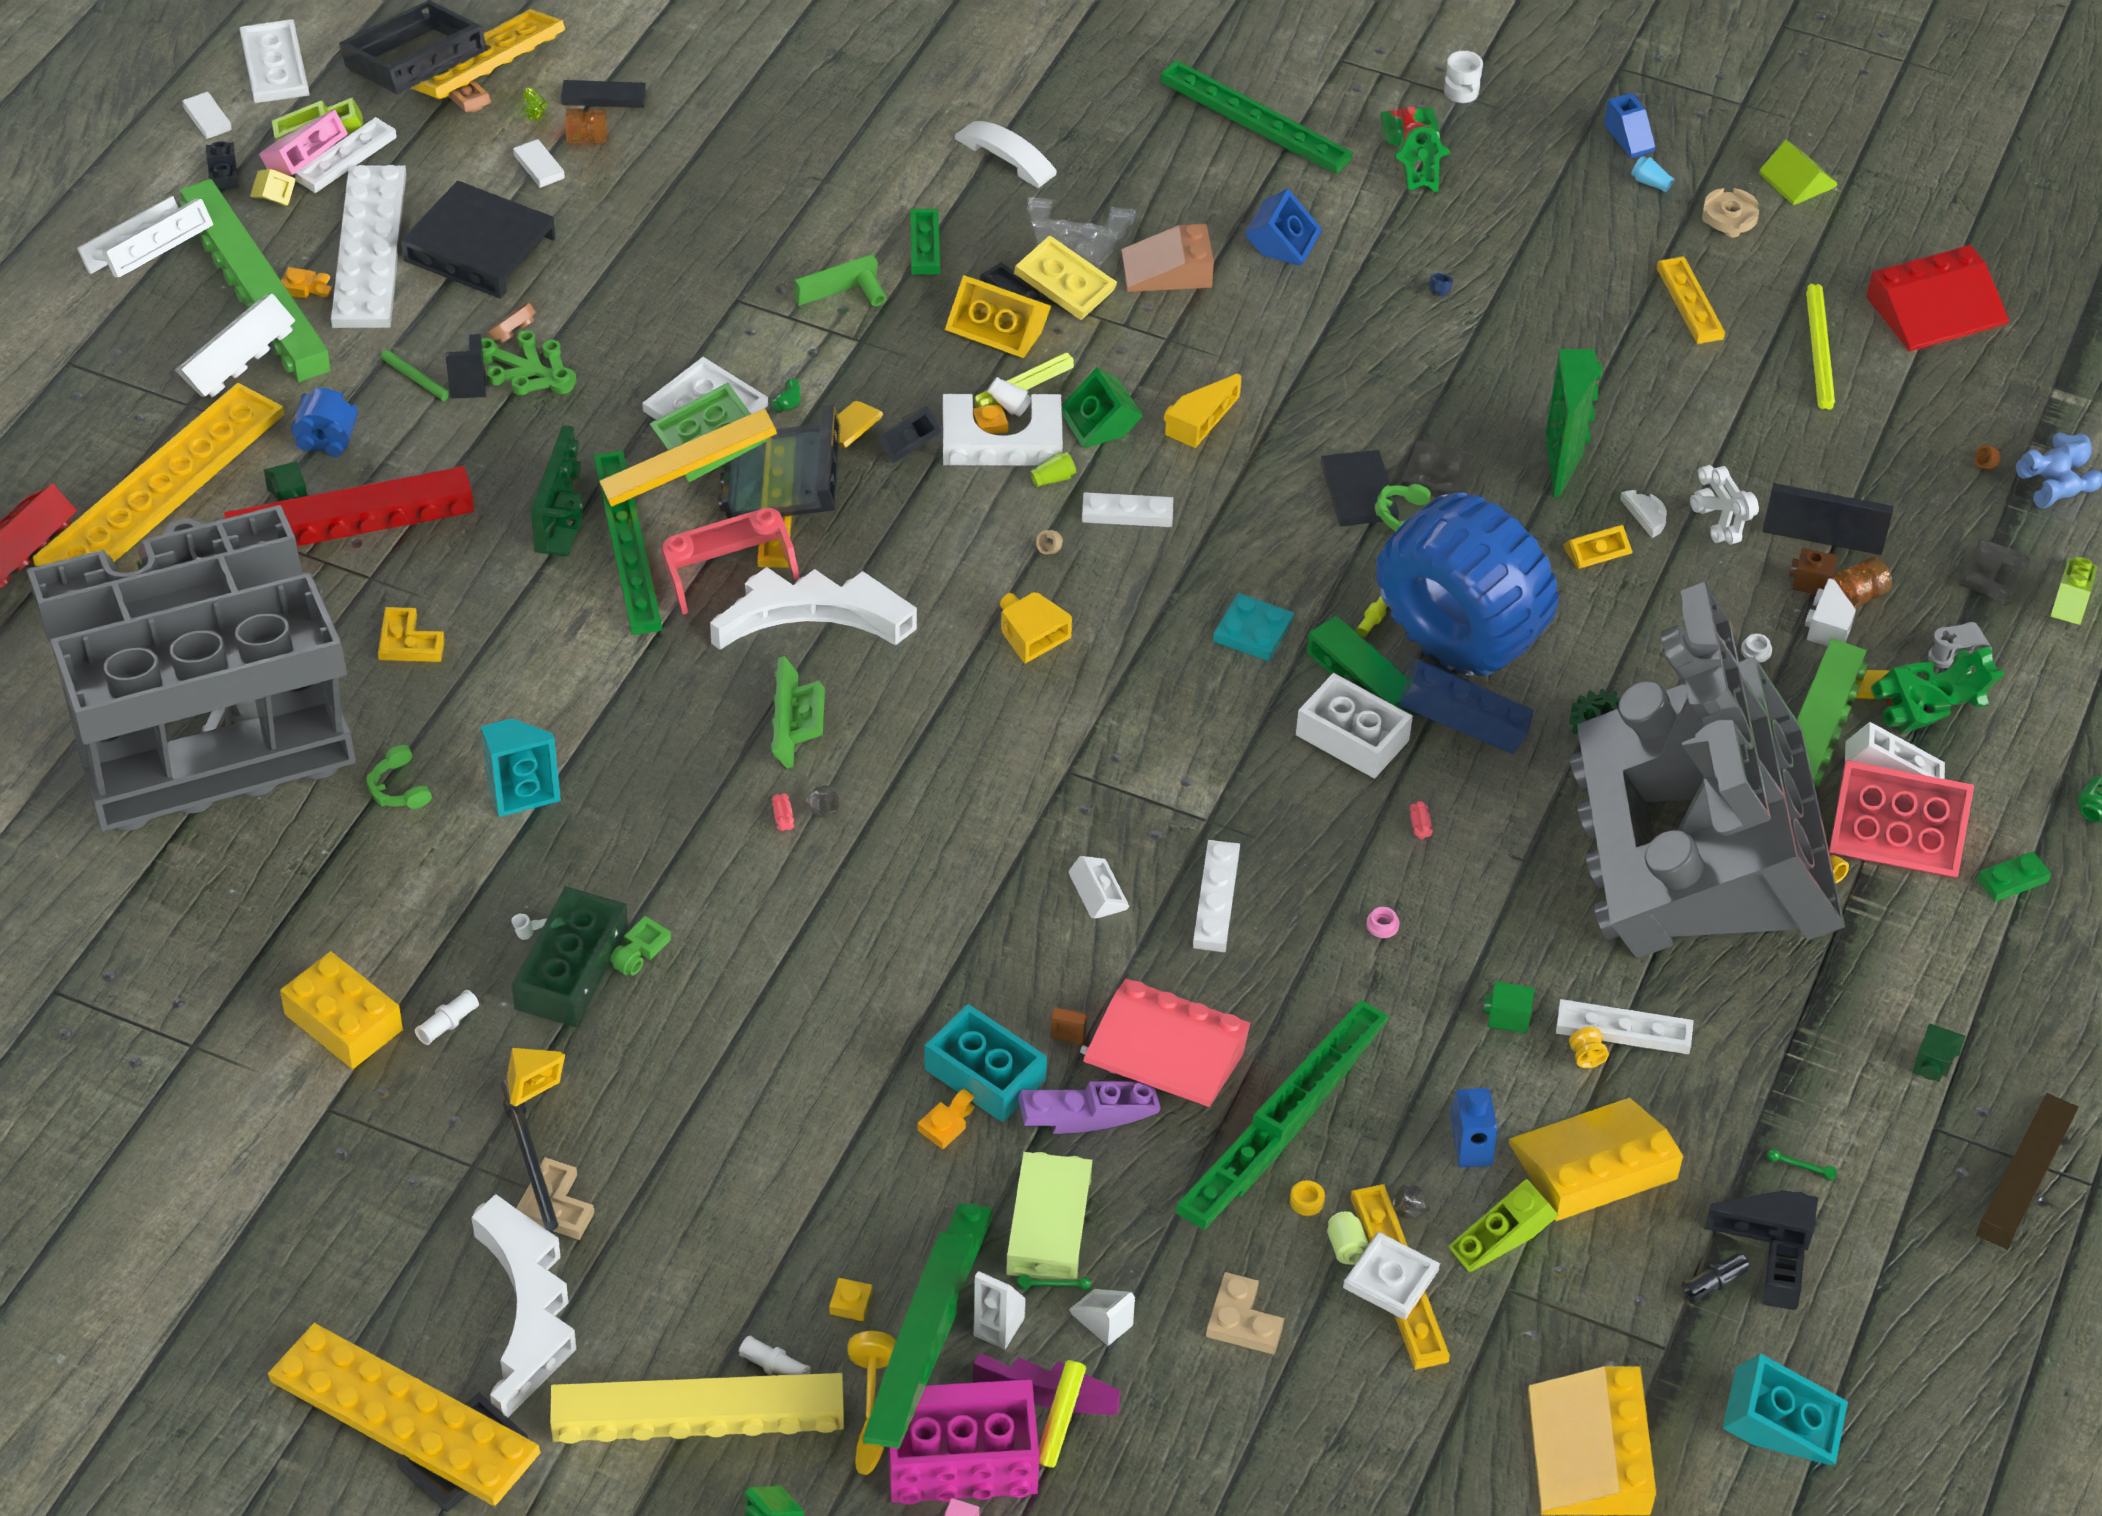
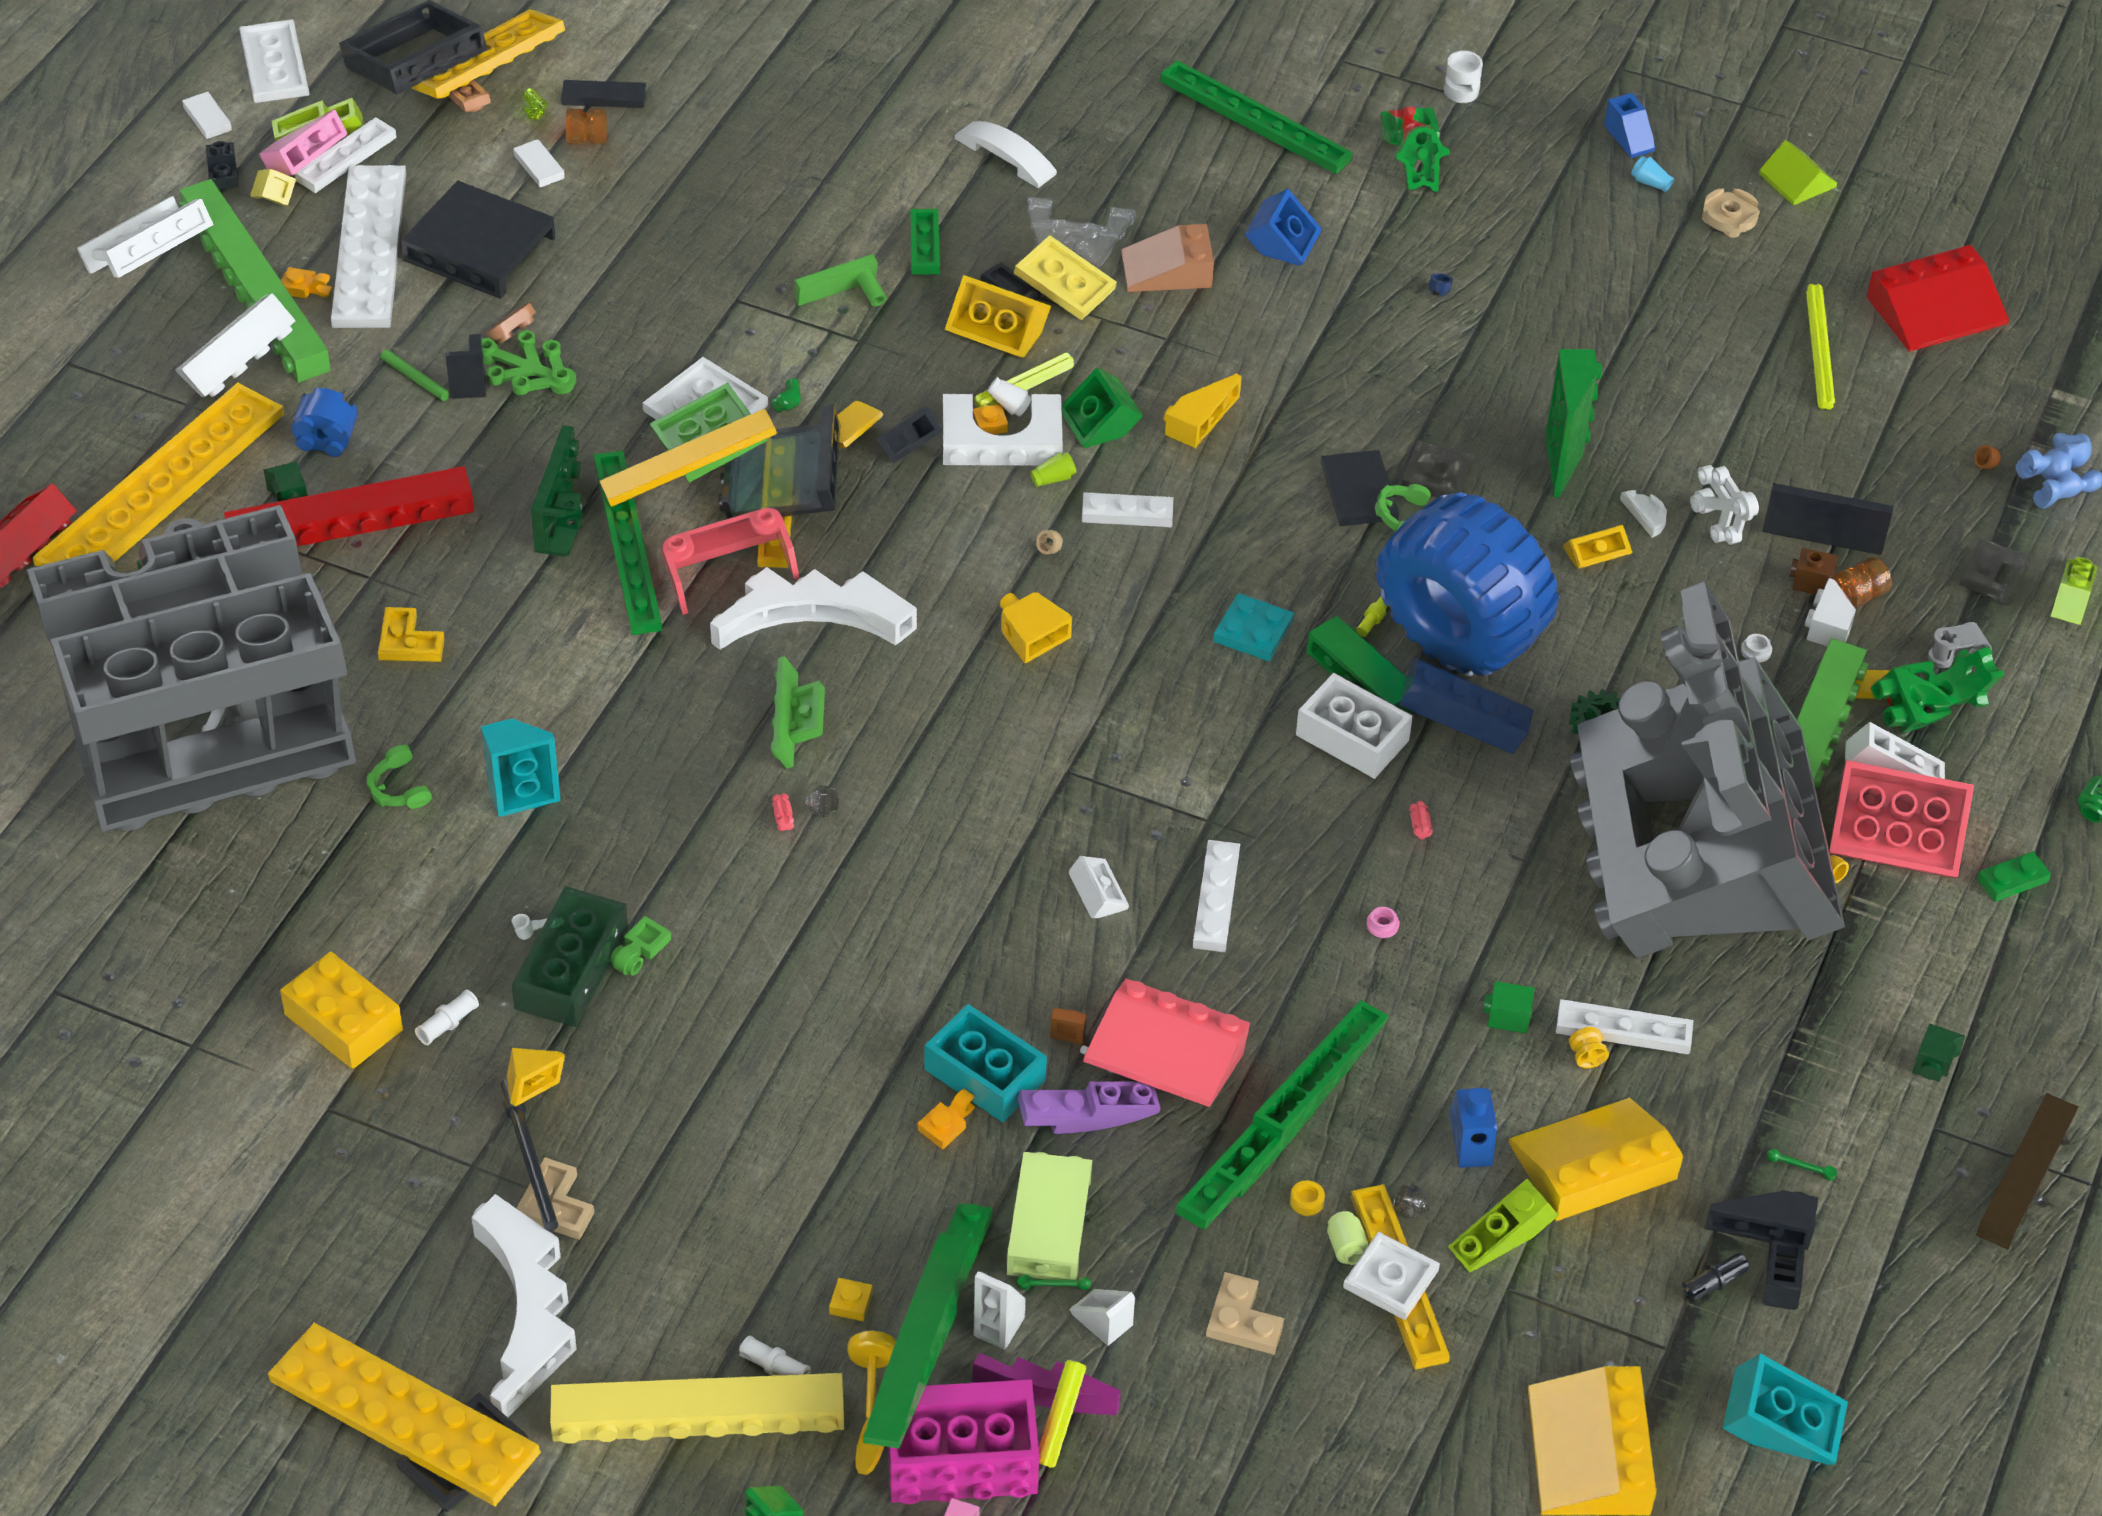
yellow tile [1657,257,1725,344] -> none

